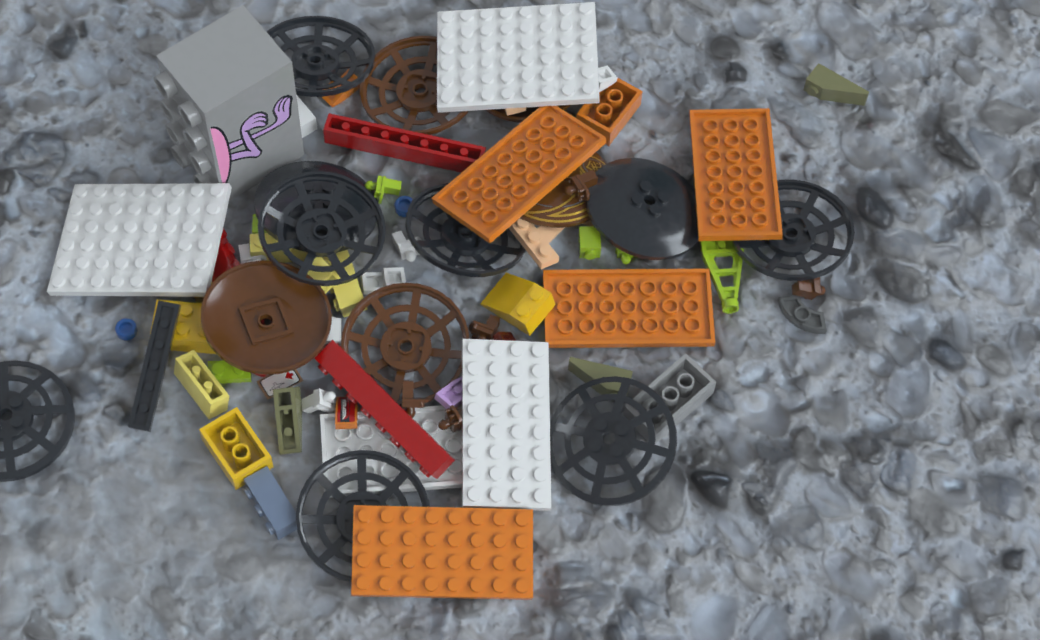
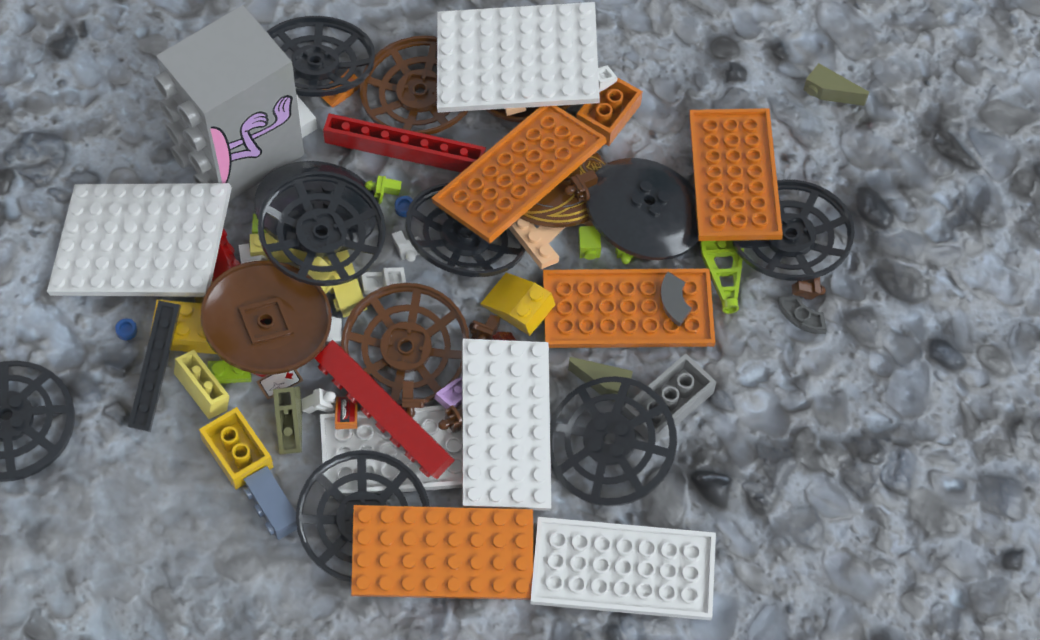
none -> white plate [530,517,716,620]
none -> dark grey tile [660,272,692,327]

